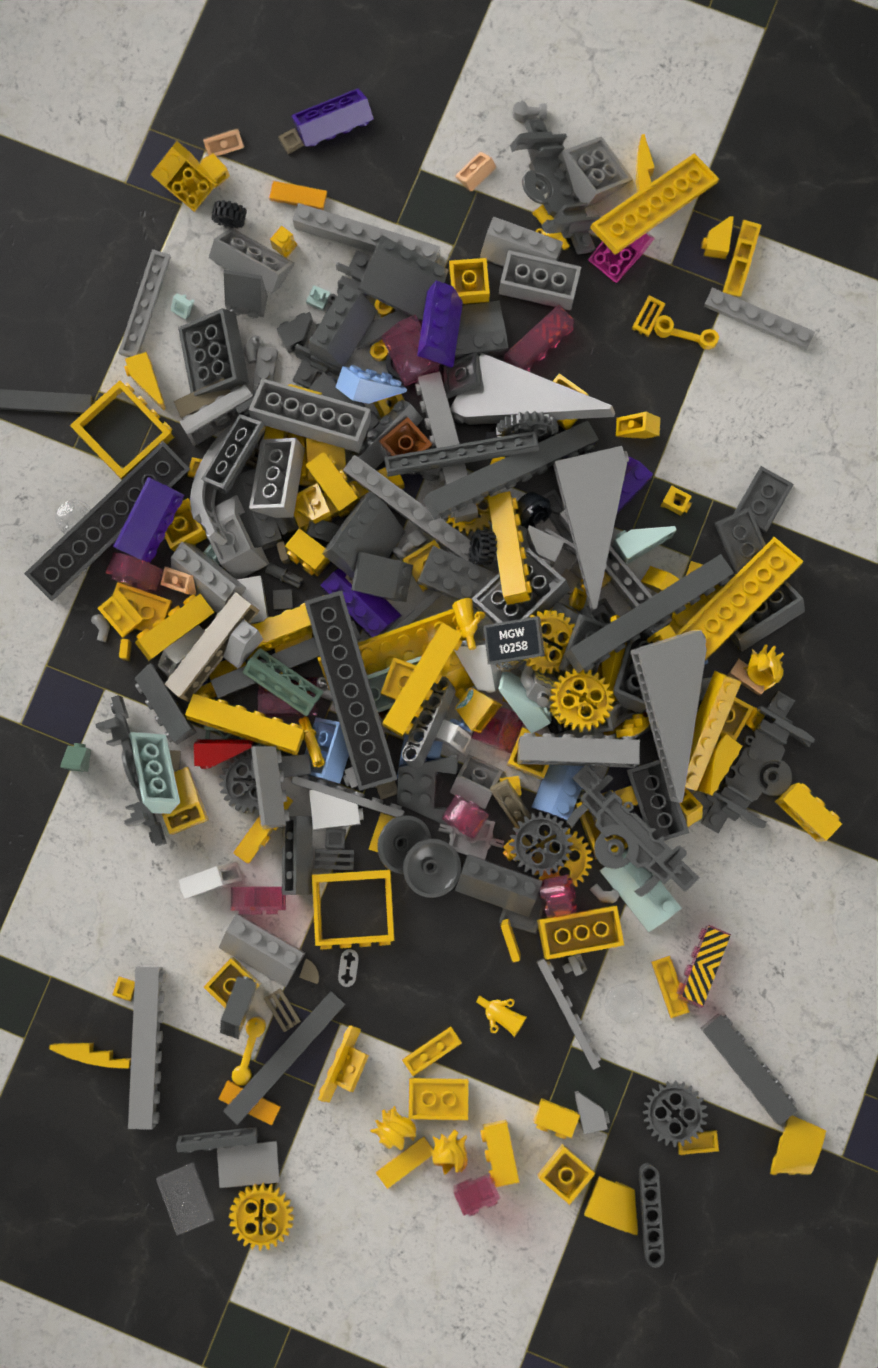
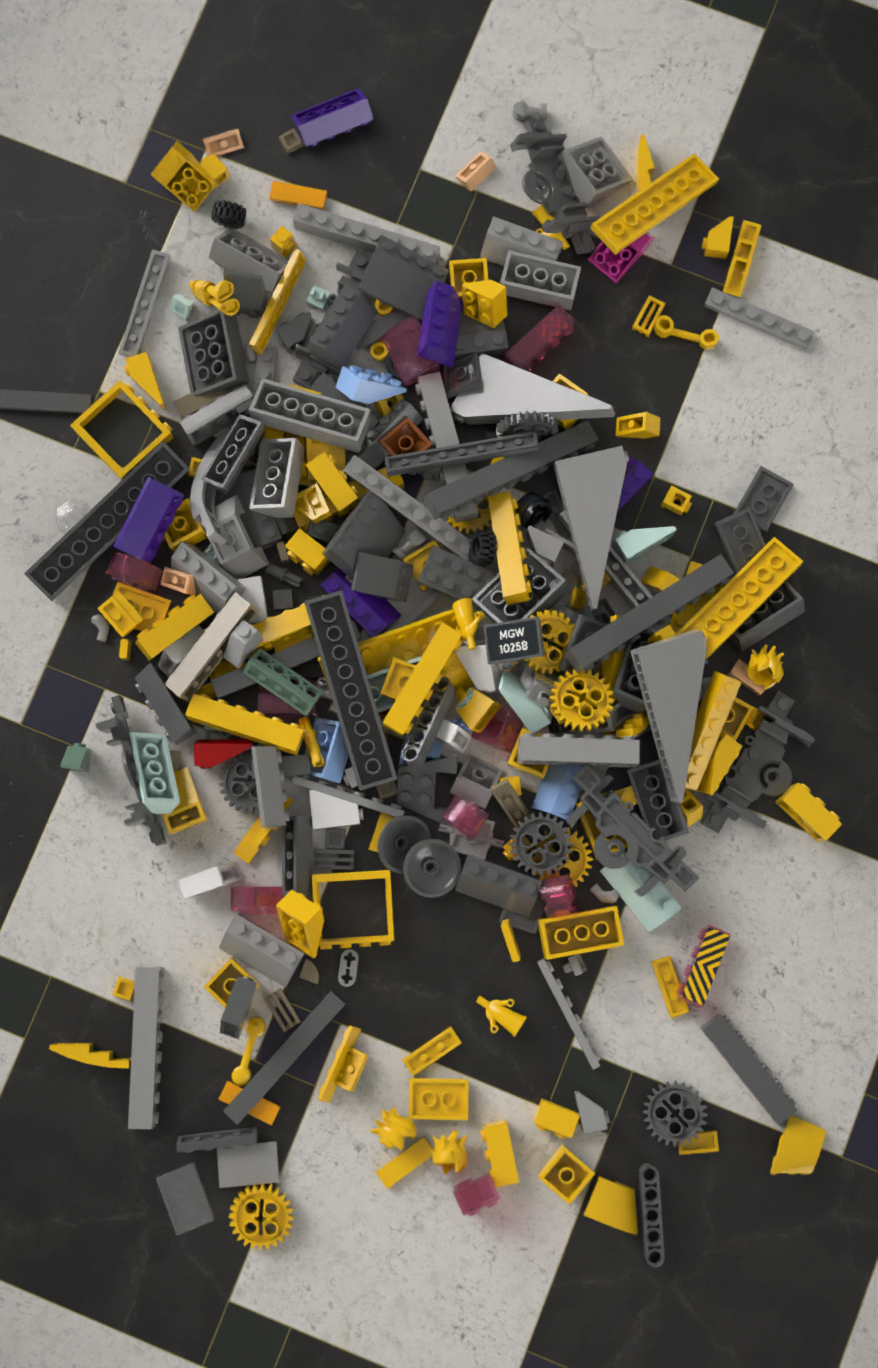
none -> yellow piece [189,280,240,316]
none -> yellow tile [249,249,307,355]
none -> yellow slope [276,890,324,959]
none -> yellow slope [462,280,507,328]

